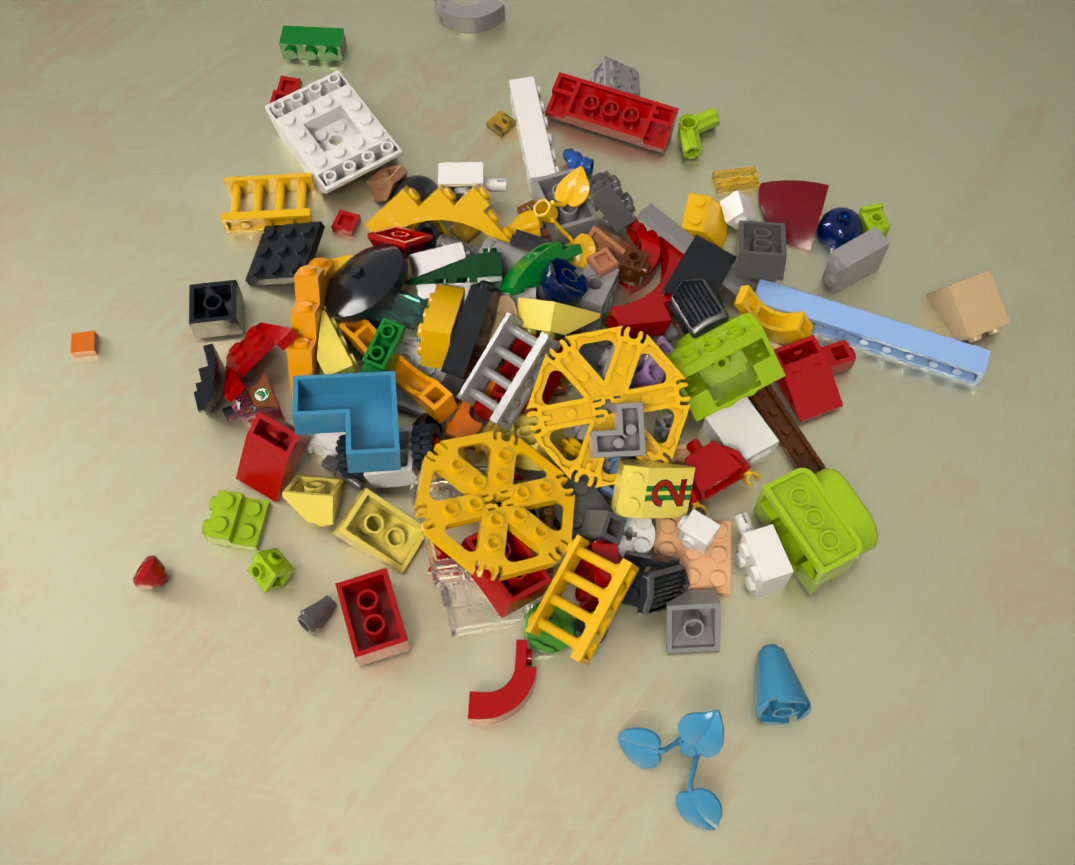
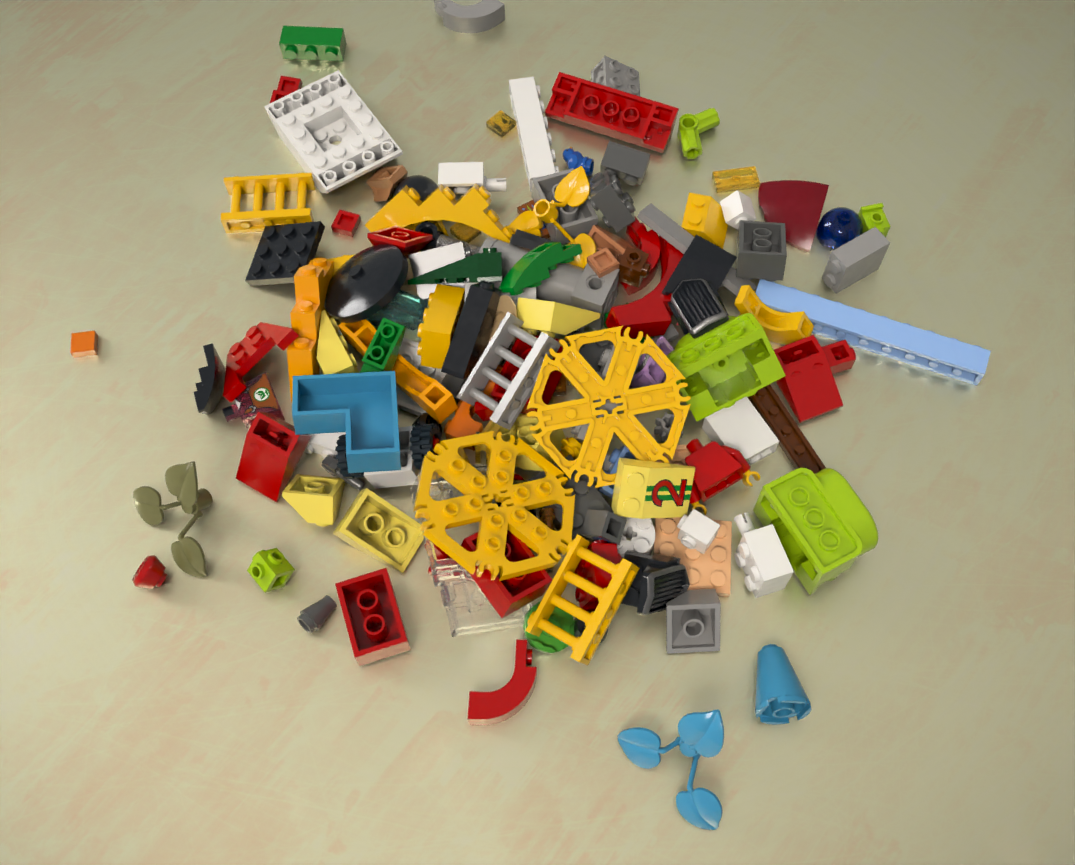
black brick [189,280,243,339] -> none
lime plate [202,490,271,551] -> none
clear blue cylinder [540,258,589,305] -> none
light grey brick [588,402,646,459] -> none
tan slope [926,270,1010,343] -> none
none -> olive plant [133,461,213,577]
none -> dark grey brick [600,141,651,185]

